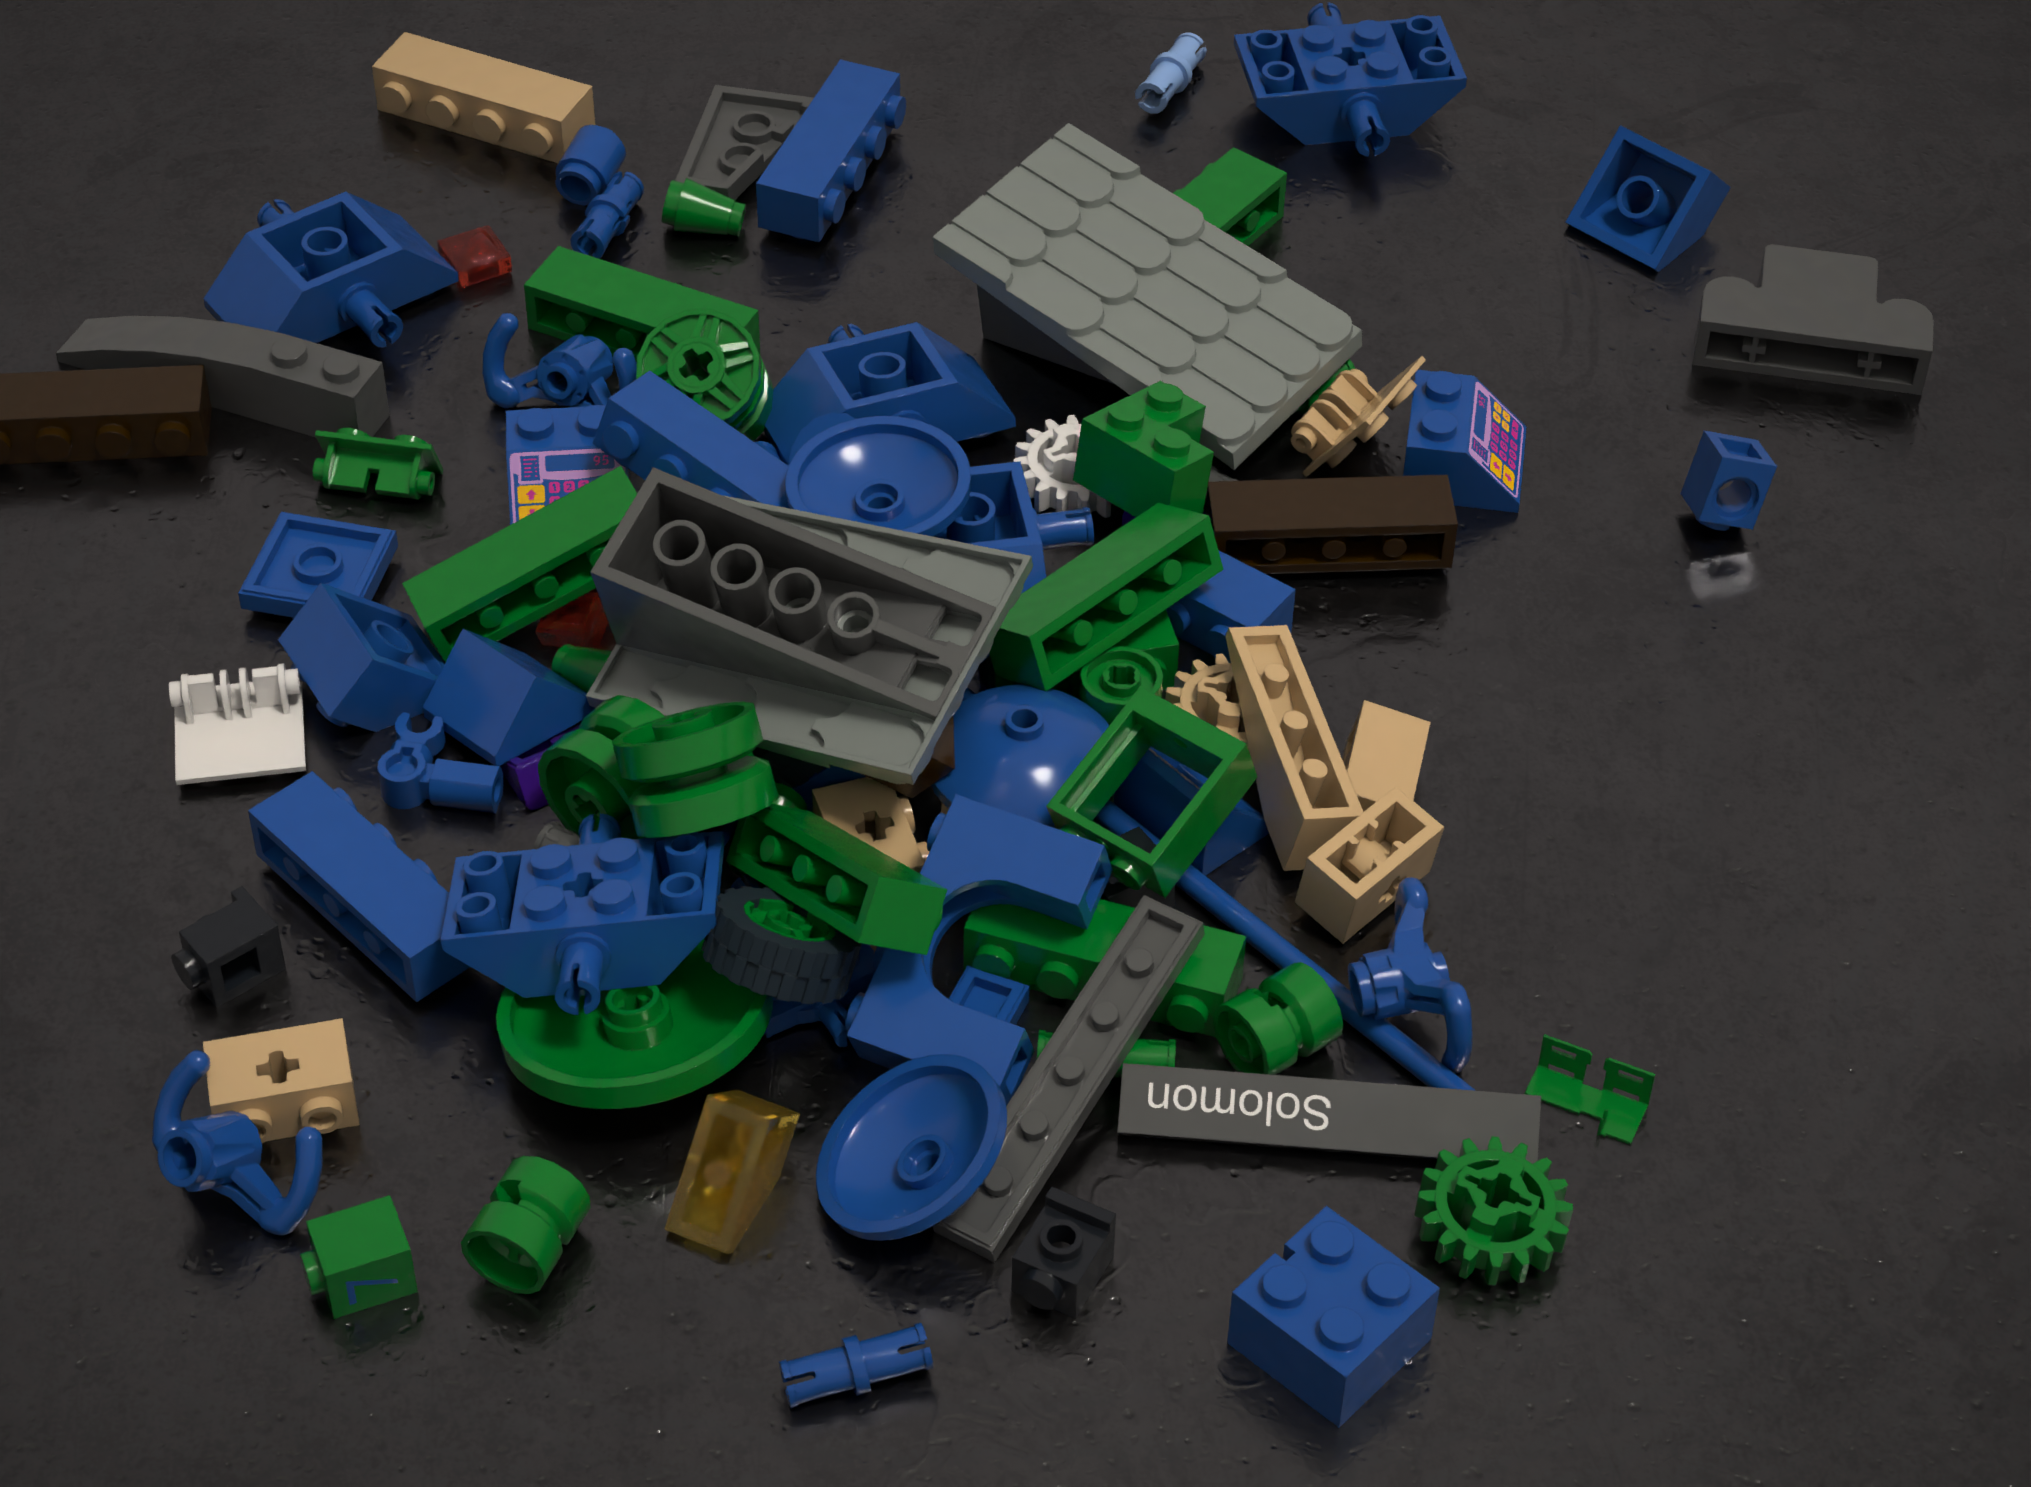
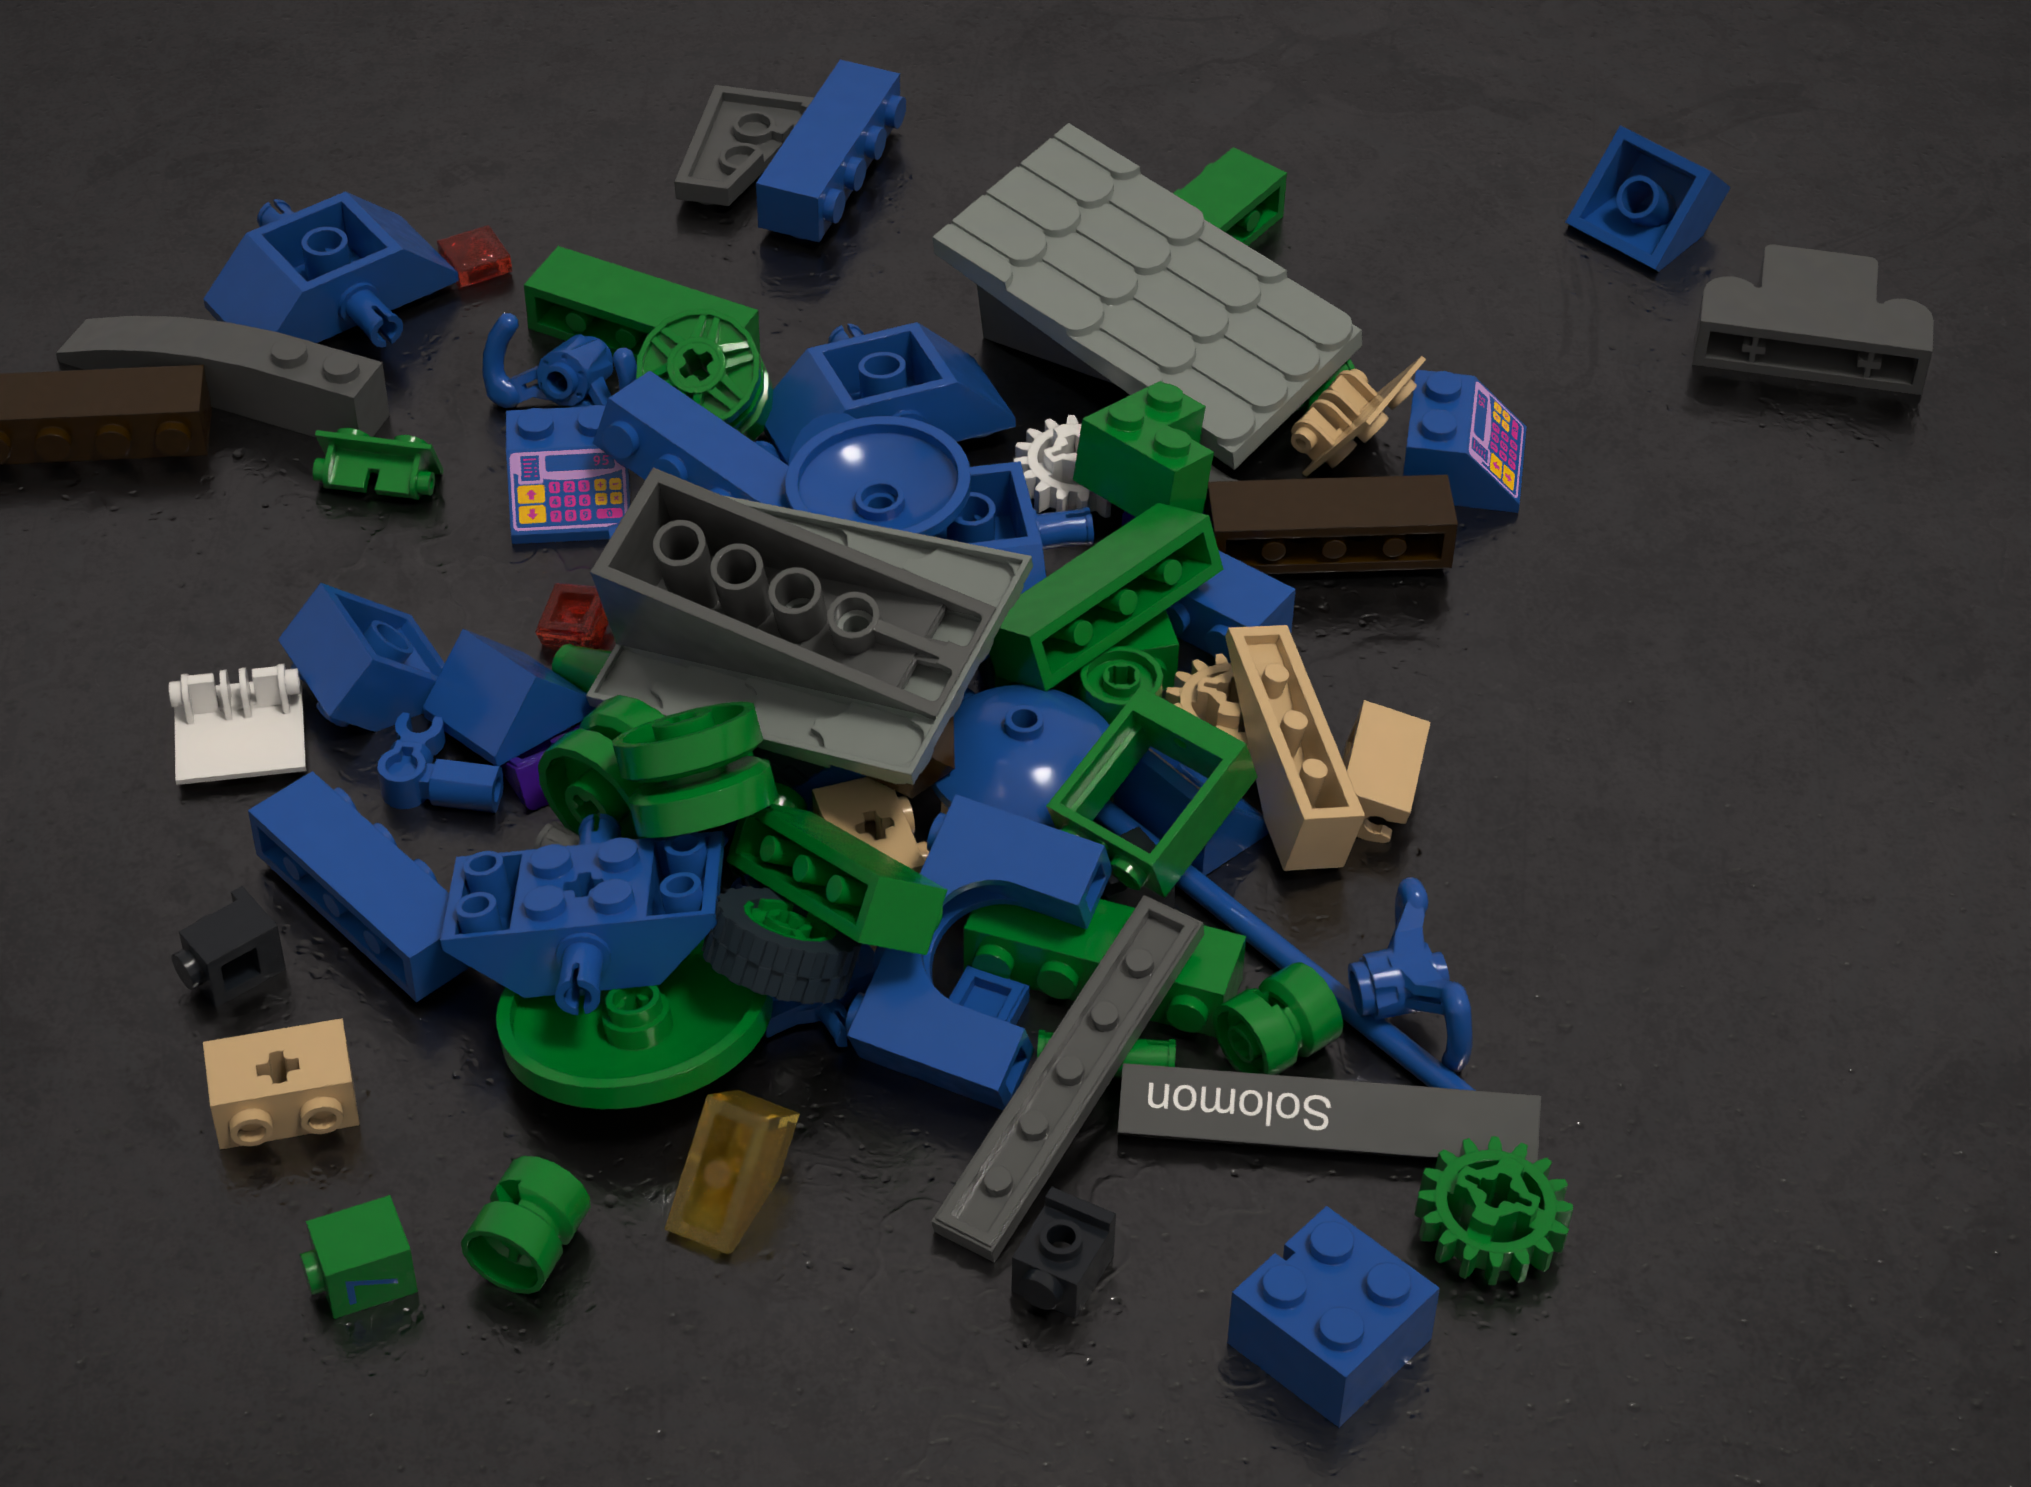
blue piece [152,1050,323,1236] -> none
blue plate [238,512,398,618] -> none
tan brick [372,32,595,163] -> none
green brick [402,466,637,662] -> none
blue brick [555,125,626,205] -> none
blue pin [570,171,644,259] -> none
green cone [662,178,746,237] -> none
blue pin [778,1322,933,1408] -> none
blue dish [816,1054,1007,1241] -> none
light blue pin [1135,32,1207,114] -> none
blue slope [1234,2,1467,156] -> none
tan brick [1295,786,1444,944] -> none
green piece [1524,1034,1656,1145] -> none
blue brick [1680,431,1777,531] -> none

